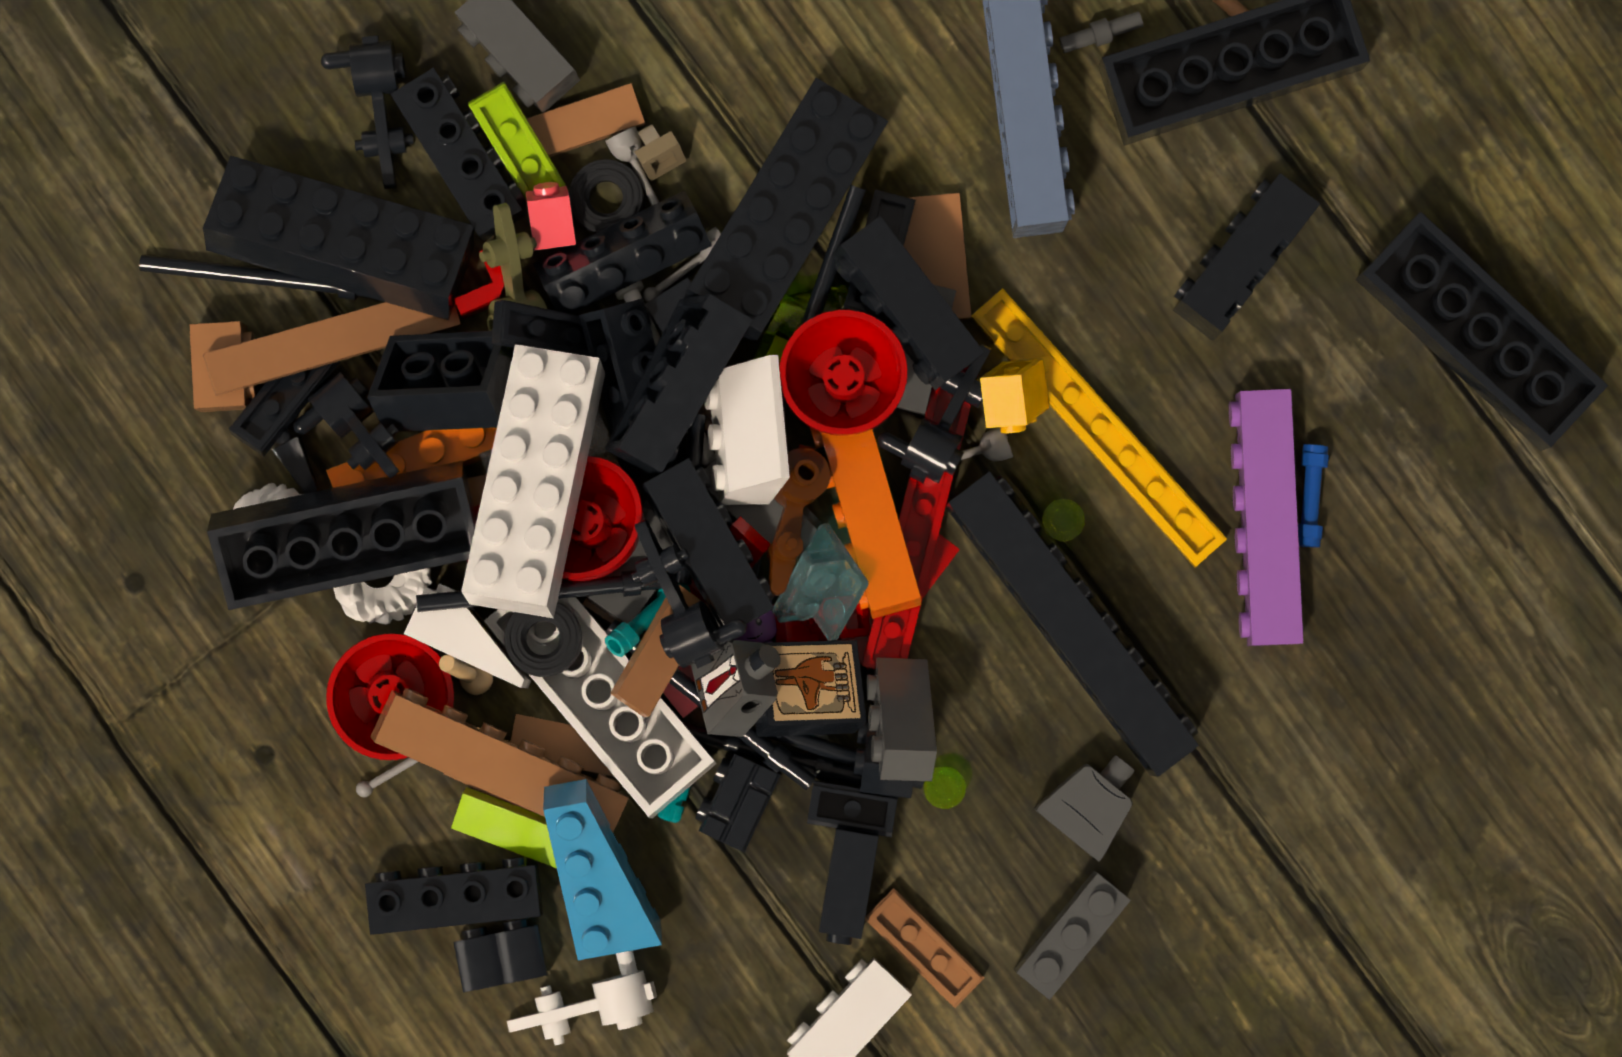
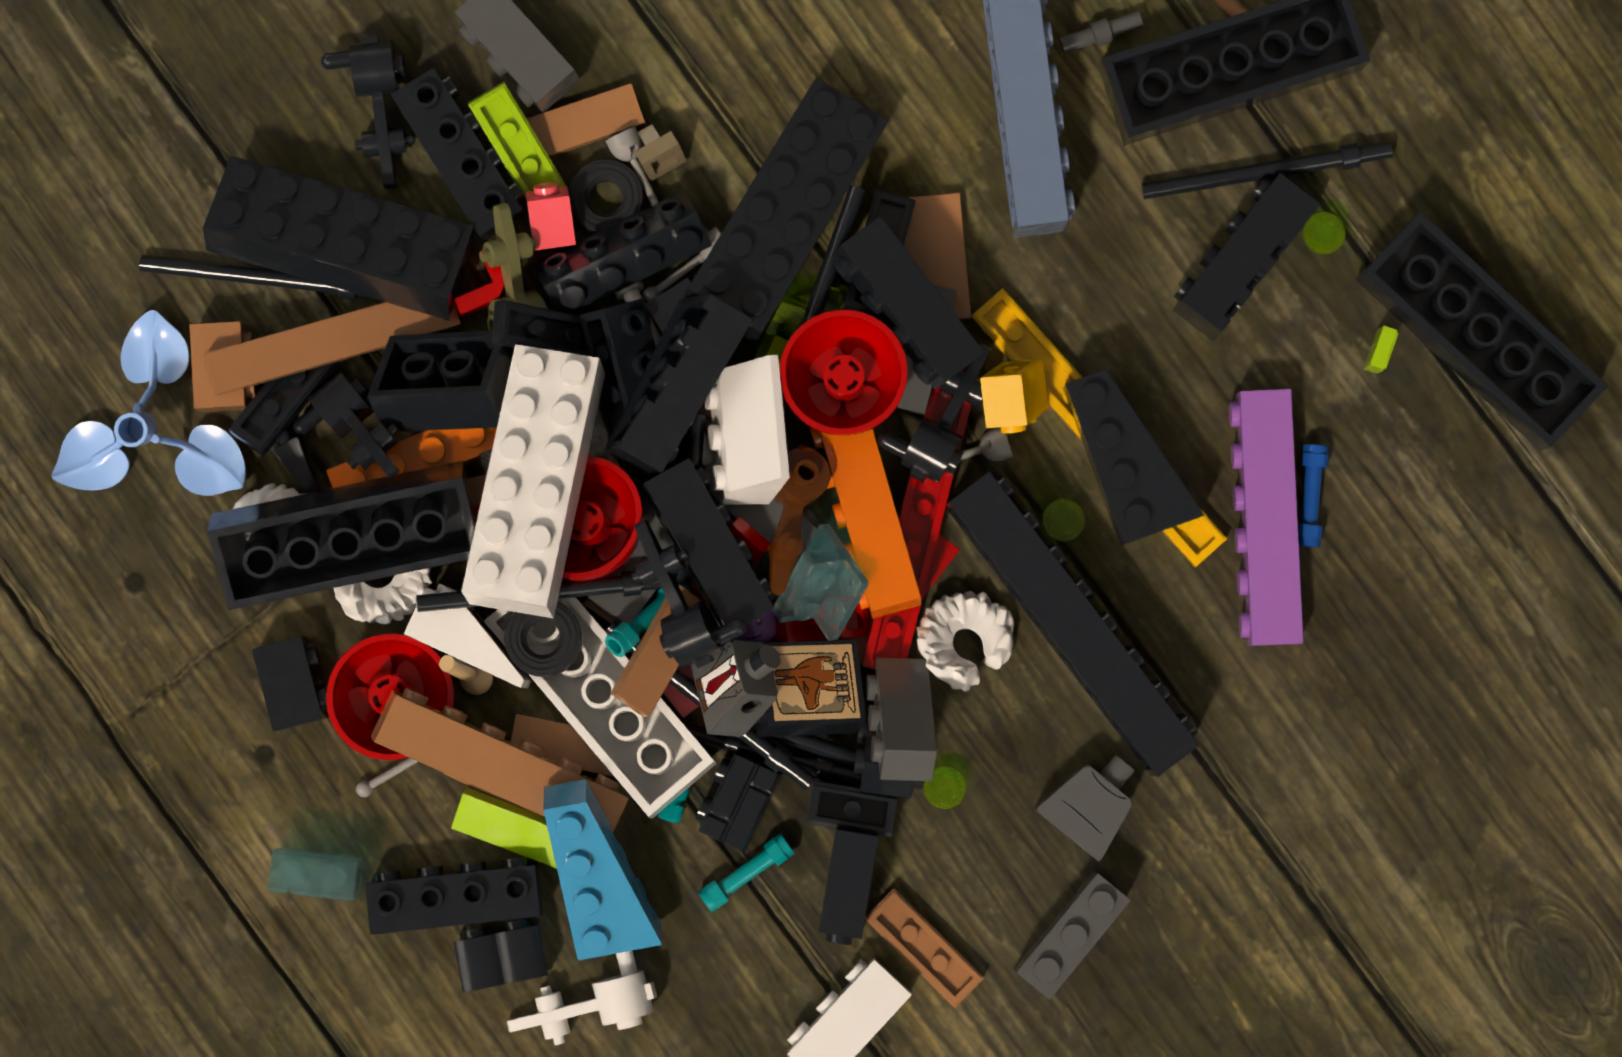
none -> light blue plant [51,310,247,496]
none -> black brick [252,636,328,731]
none -> clear light blue brick [268,847,364,901]
none -> teal bar [698,833,795,912]
none -> white piece [916,591,1014,692]
none -> black wedge [1063,369,1204,546]
none -> black bar [1141,141,1393,200]
none -> clear neon green plate [1303,212,1345,255]
none -> lime tile [1363,325,1399,374]

